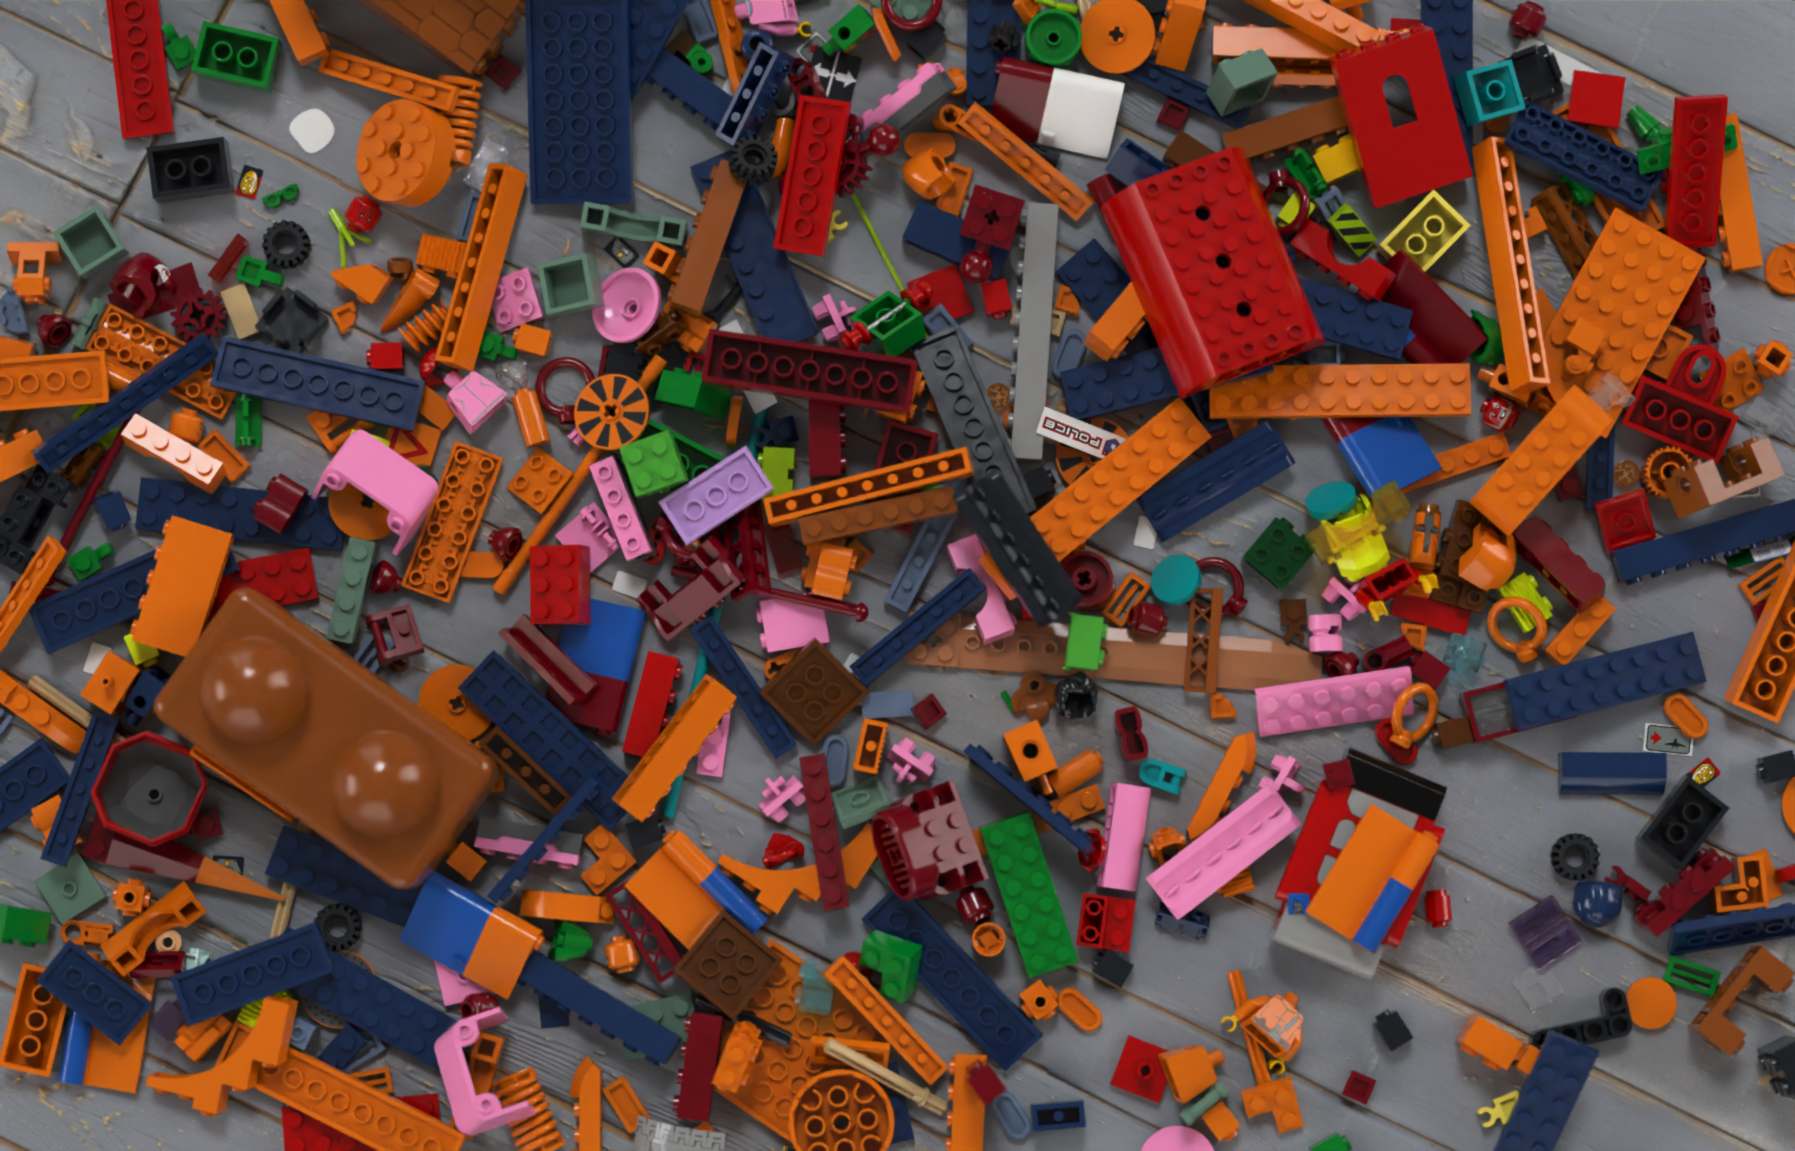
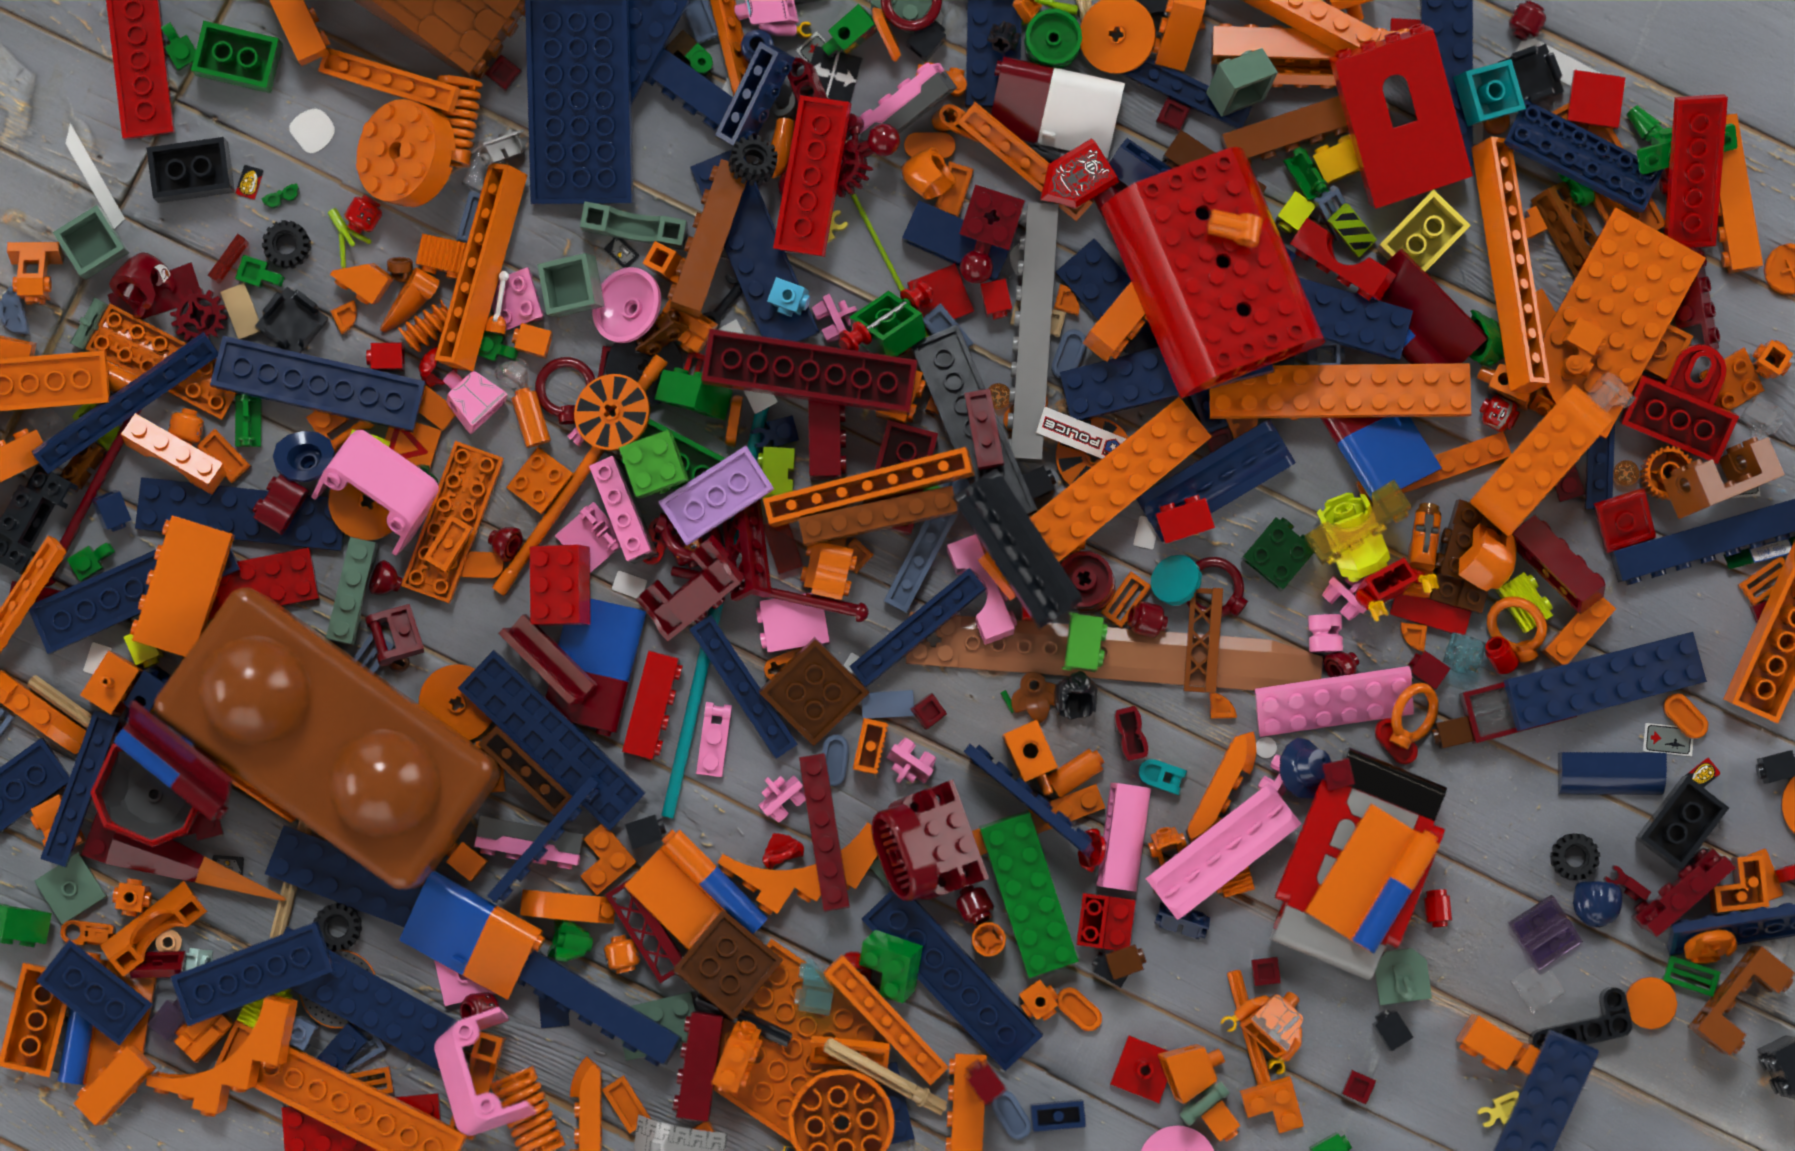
dark red brick [37,314,72,348] -> none
orange brick [612,674,737,822] -> none
sand green plate [832,775,891,829] -> none
dark red piece [1263,170,1310,238] -> none
reddish brown plate [1279,599,1307,644] -> none
blue sticker [1288,893,1309,915] -> none
teal tile [1305,481,1358,520] -> none
dark red piece [1360,635,1414,672] -> none
none -> white sticker [65,123,125,229]
none -> orange brick [73,1046,156,1126]
none -> dark red door [114,700,233,822]
none -> dark blue hat [273,431,335,483]
none -> orange plate [423,514,474,573]
none -> light grey hinge [471,129,526,165]
none -> hinge [485,271,509,334]
none -> medium azure brick [767,277,810,317]
none -> dark red plate [964,388,1004,470]
none -> red tile [1040,138,1119,209]
none -> reddish brown brick [1104,944,1147,980]
none -> red piece [1155,494,1215,544]
none -> orange piece [1207,210,1263,247]
none -> dark red plate [1251,957,1281,986]
none -> white sticker [1256,737,1277,758]
none -> dark blue hat [1280,737,1332,799]
none -> sand green piece [1375,948,1432,1005]
none -> red brick [1485,636,1519,674]
none -> orange tile [1684,930,1737,964]

